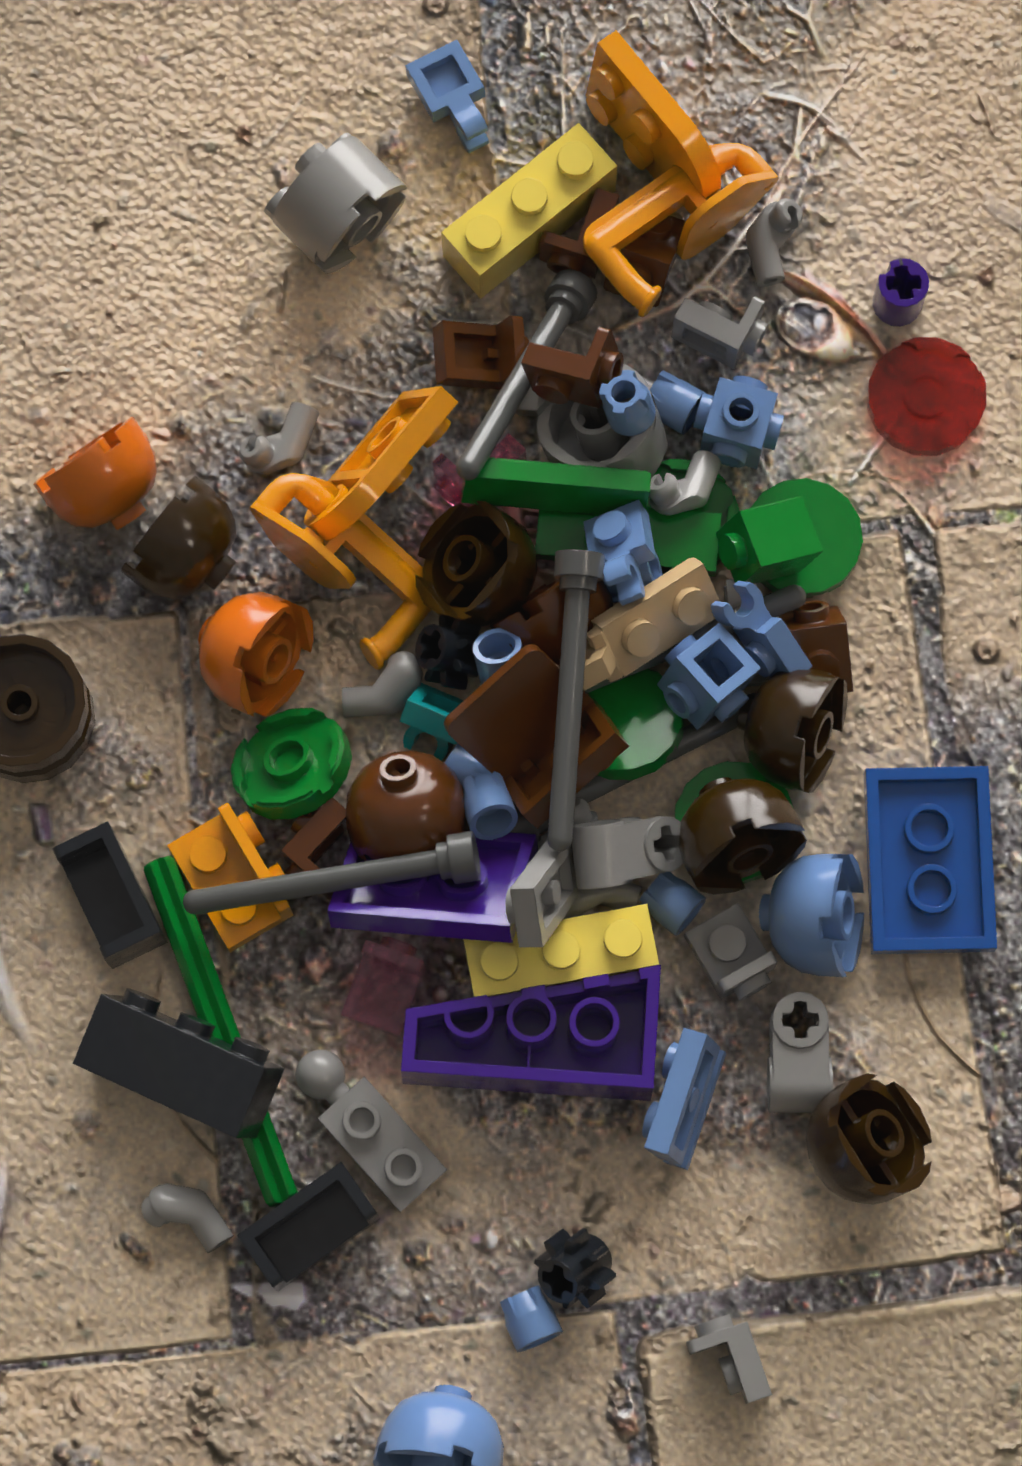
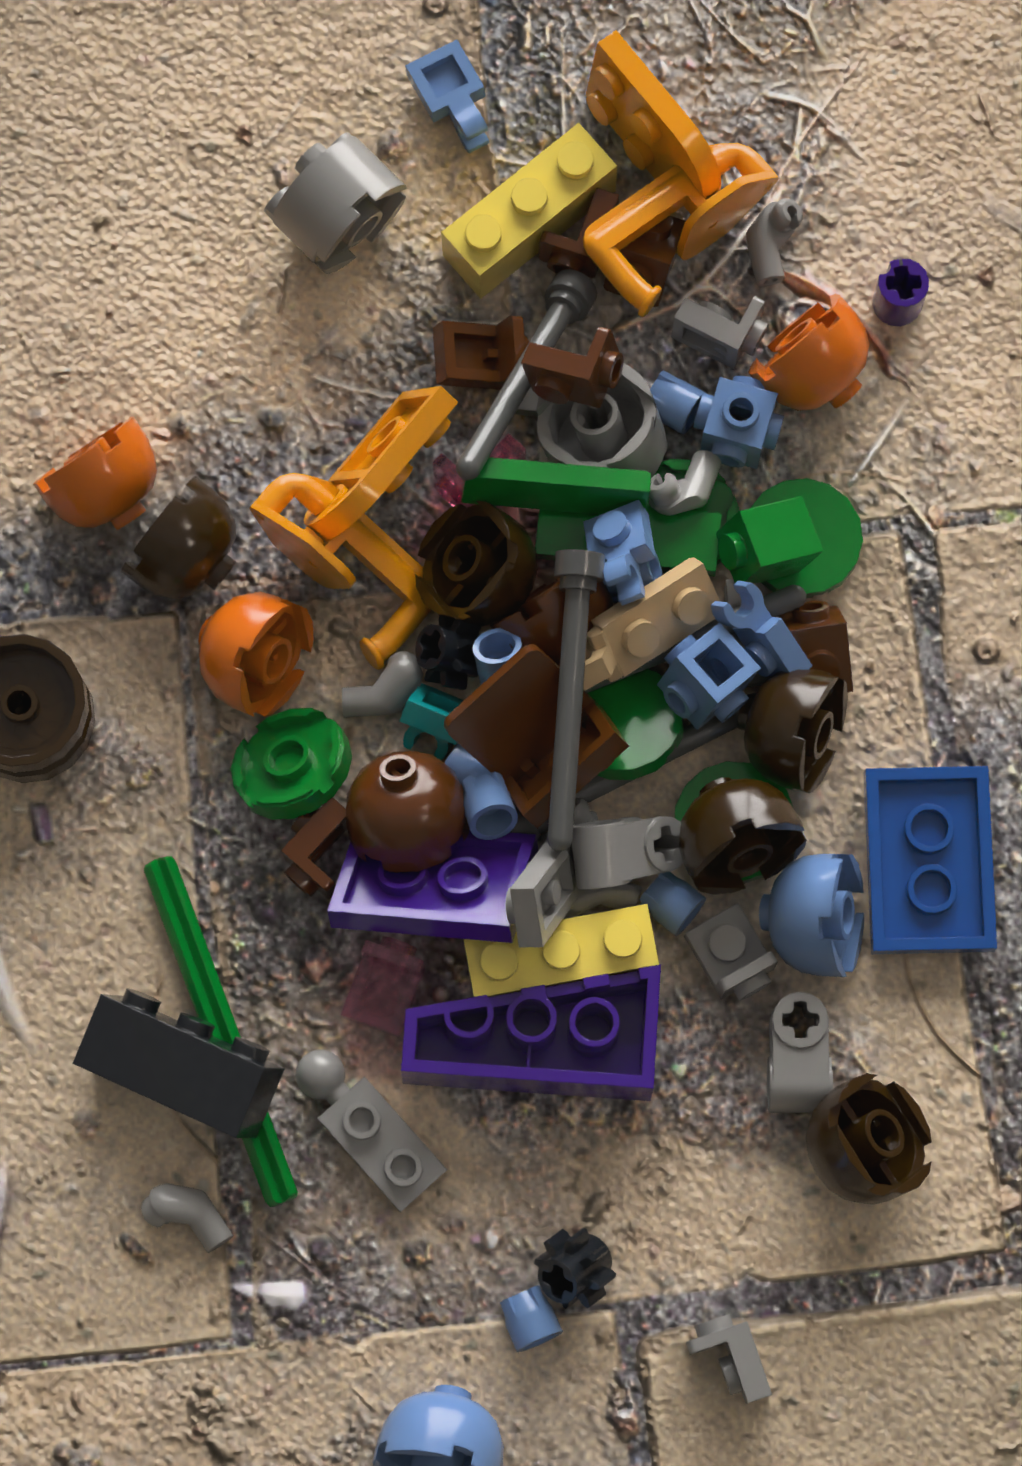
black panel [52,821,168,969] -> none
light orange bracket [167,802,294,953] -> none
dark grey piece [183,831,481,915] -> none
black panel [237,1162,380,1291] -> none
light grey arm [239,402,319,475] -> none
medium blue hose [599,370,656,436] -> none
medium blue plate [642,1028,726,1170] -> none
clear red tile [867,337,986,456] -> none
none -> orange cylinder [748,293,869,411]

